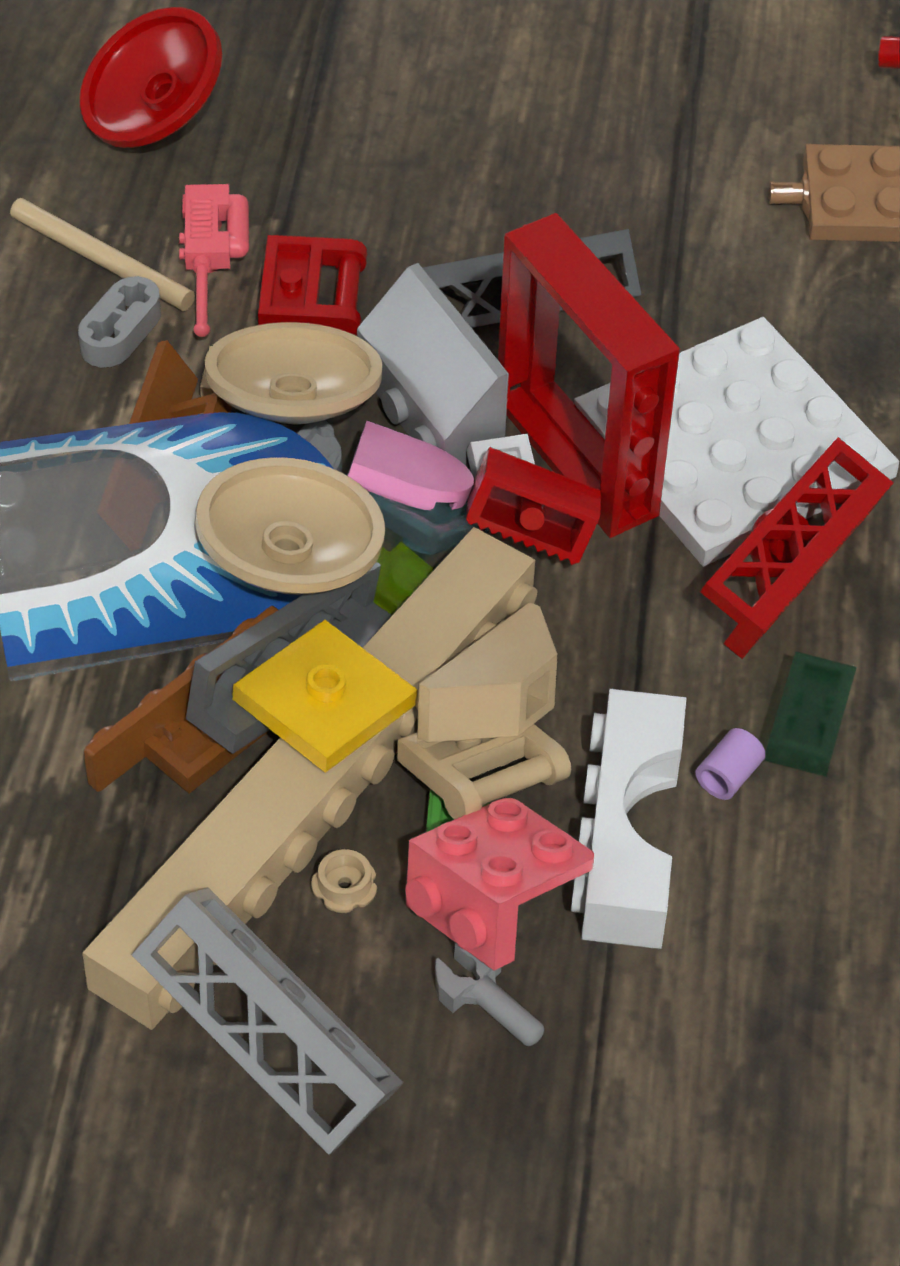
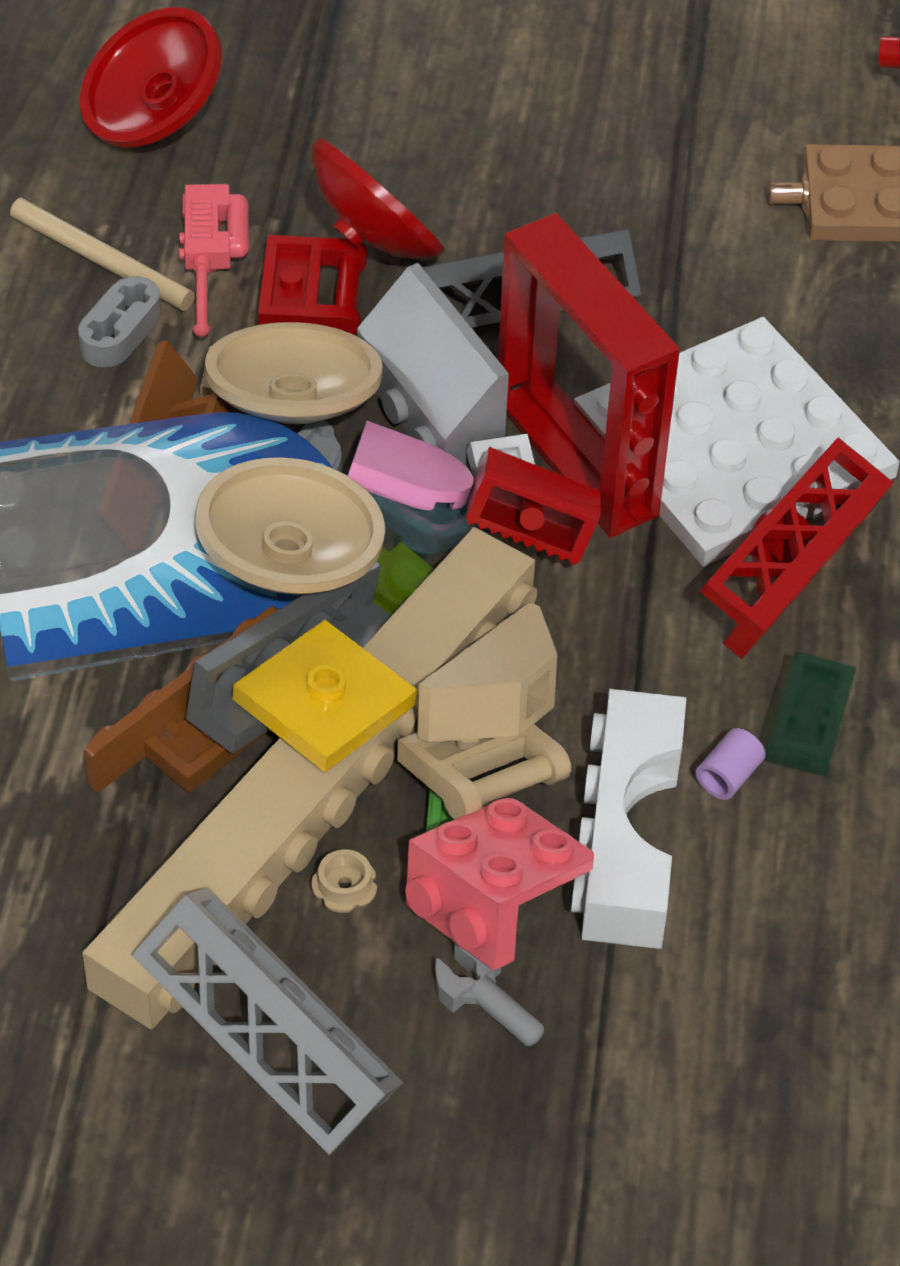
none -> red dish [311,137,445,261]

